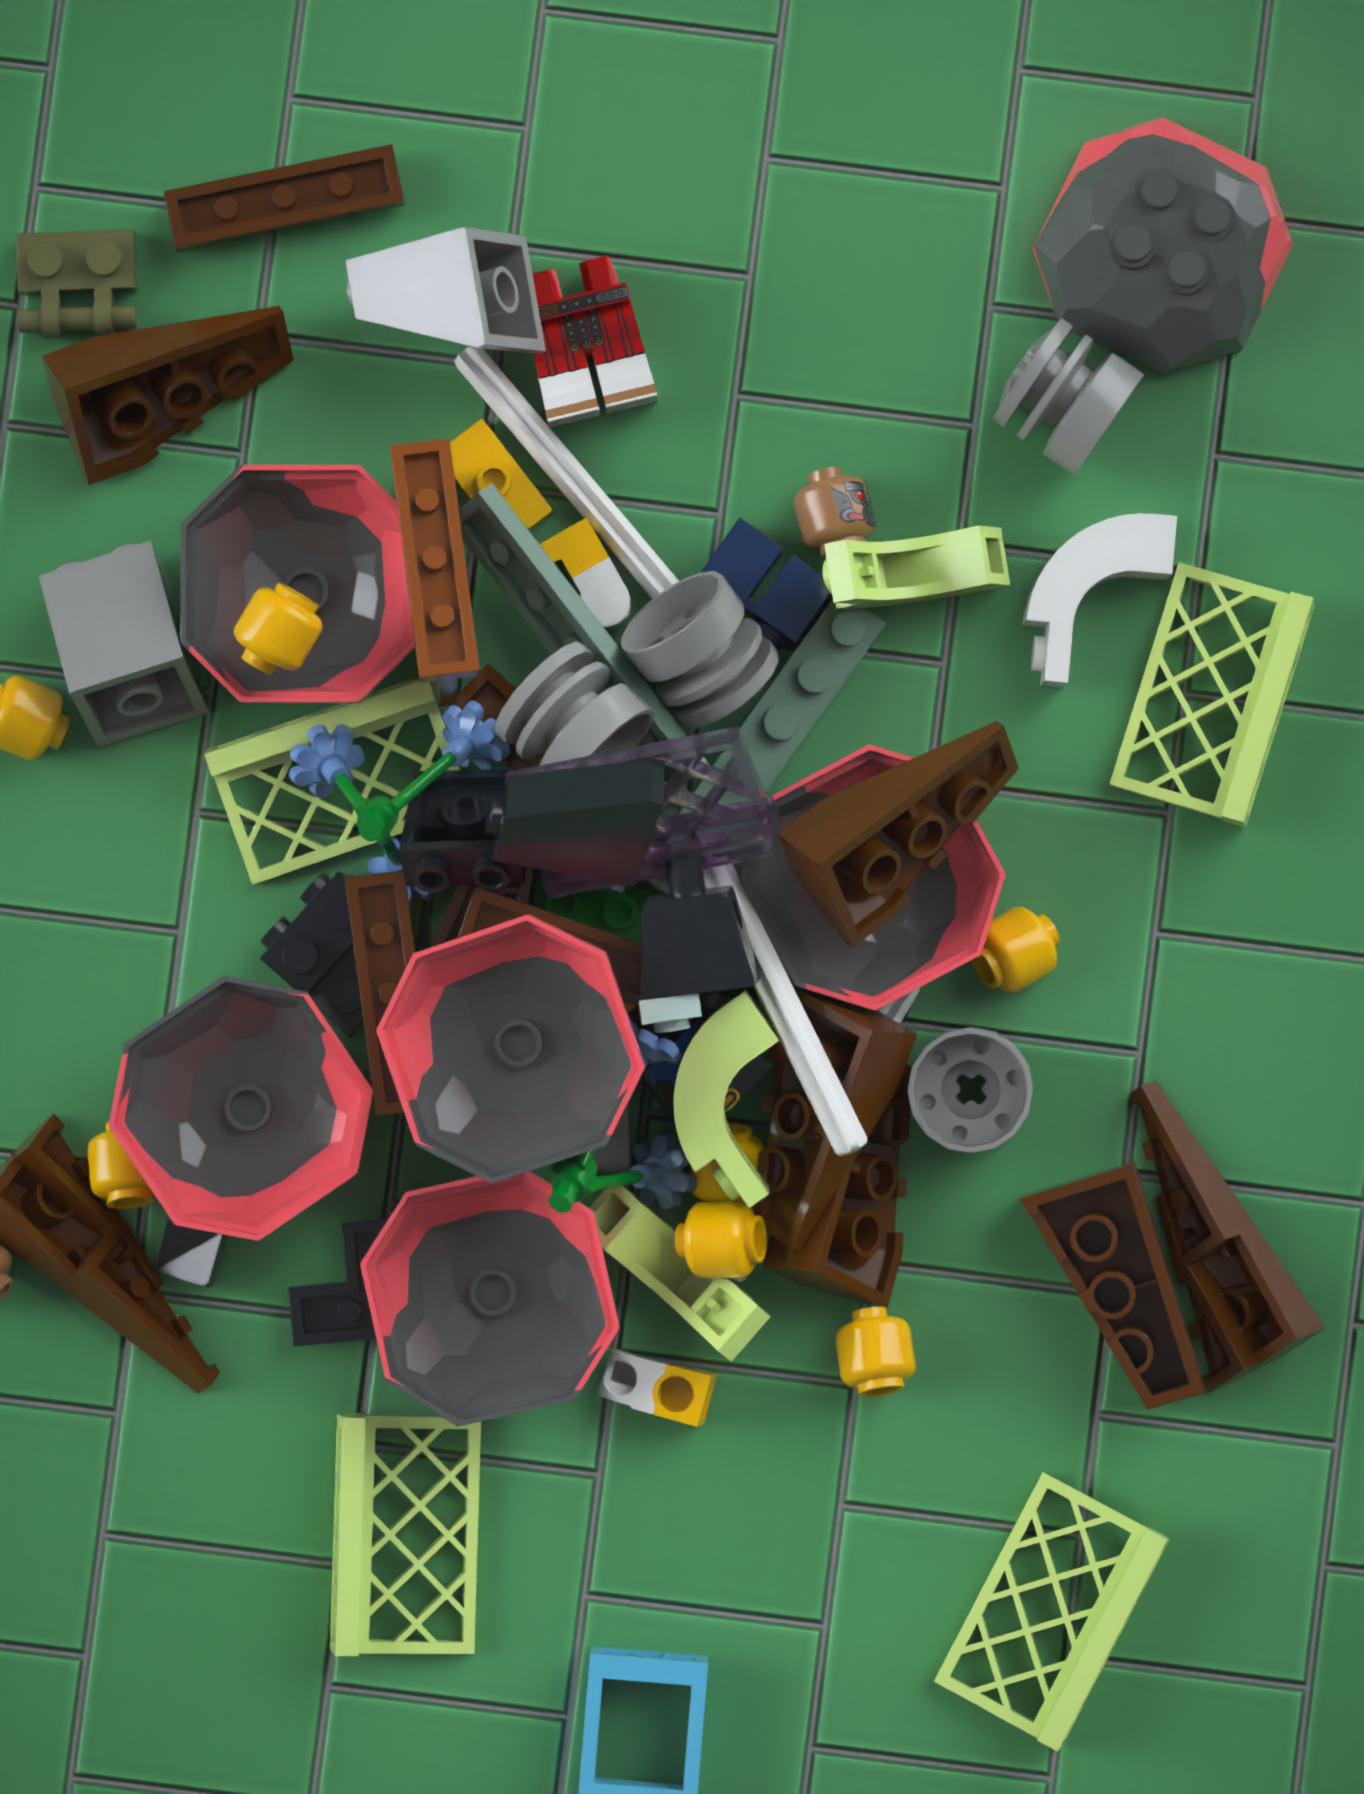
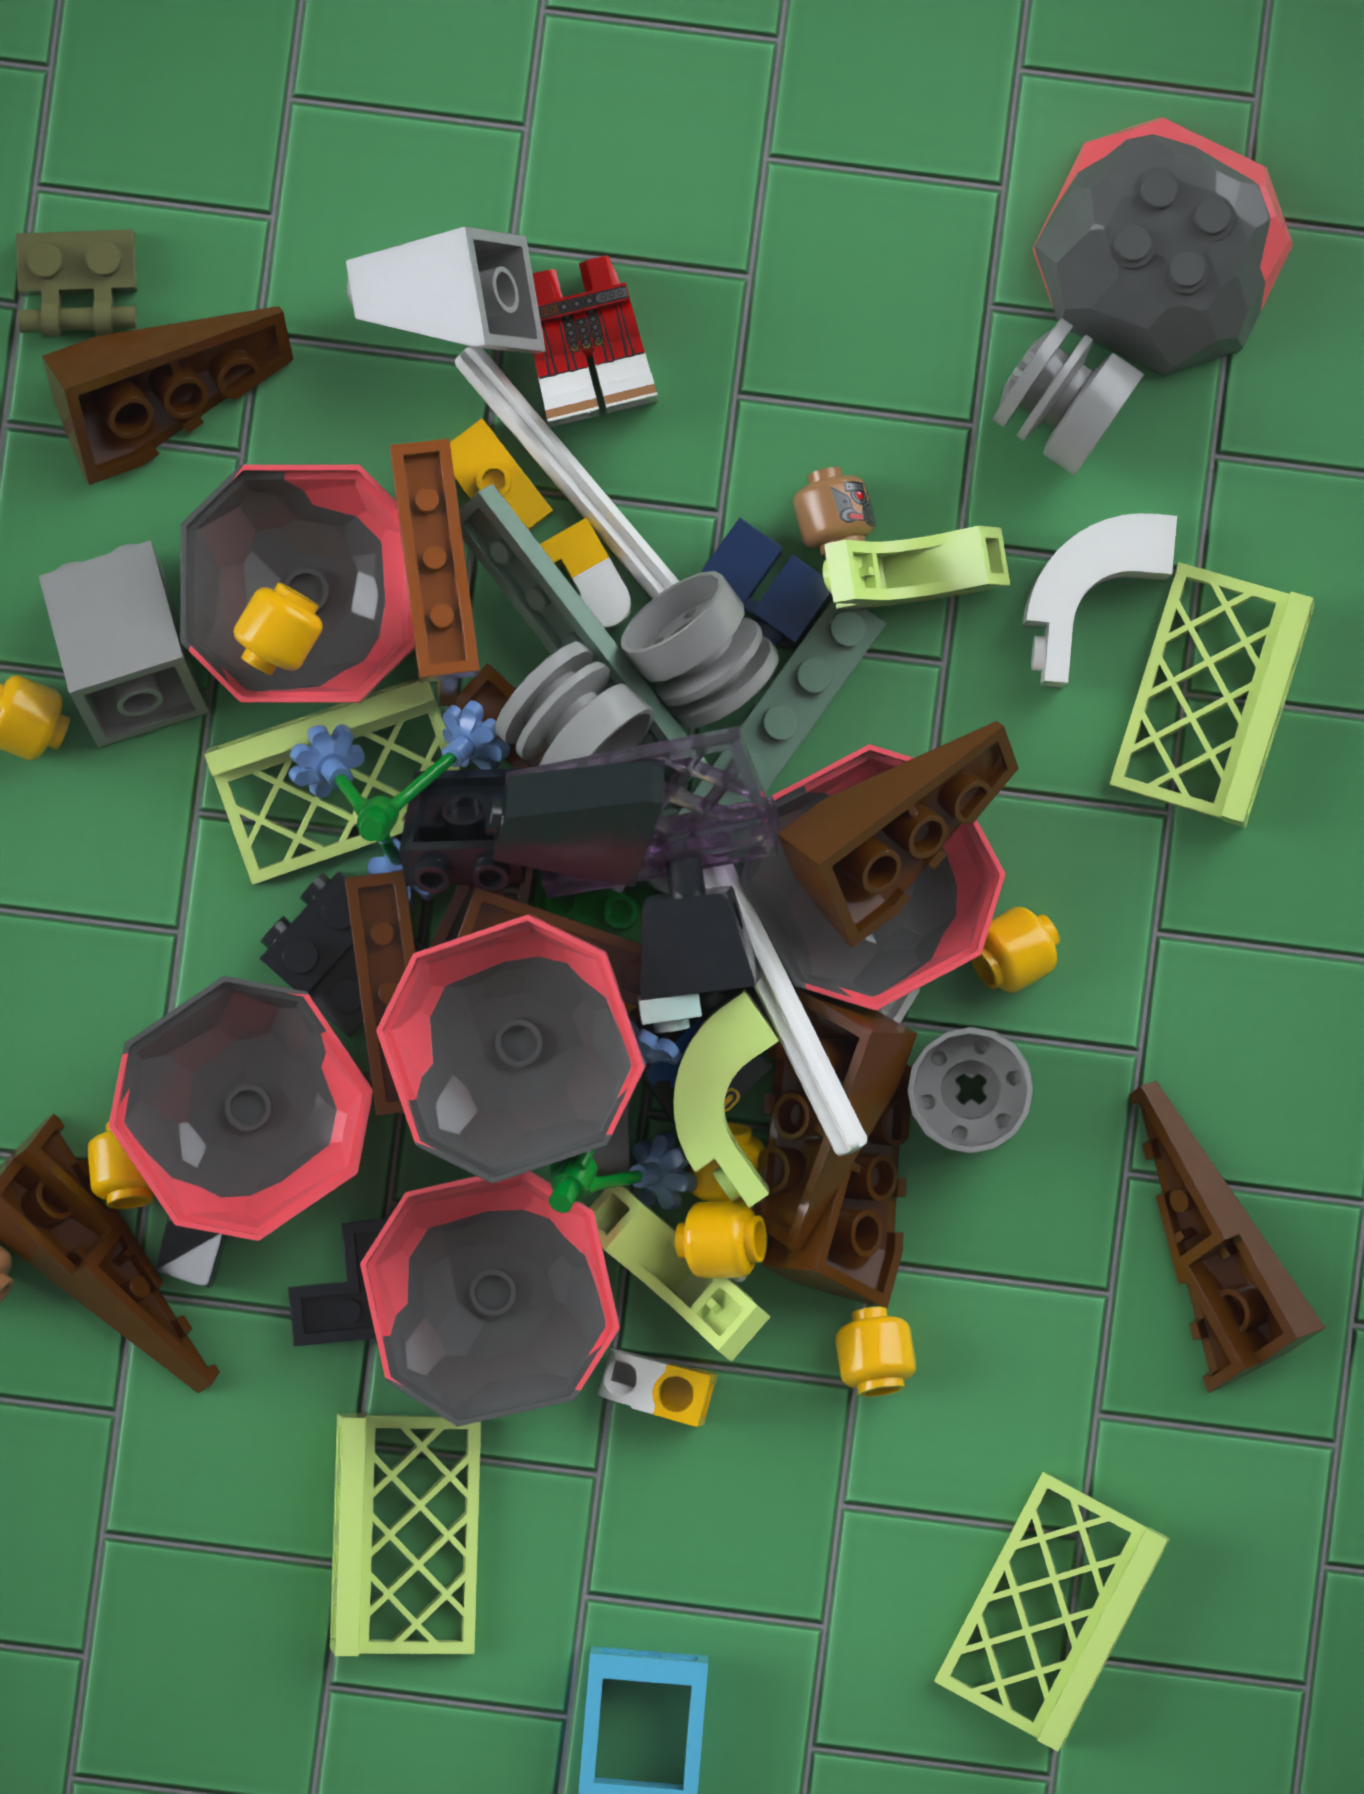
reddish brown plate [163,144,405,252] -> none
reddish brown wedge [1020,1161,1206,1410] -> none

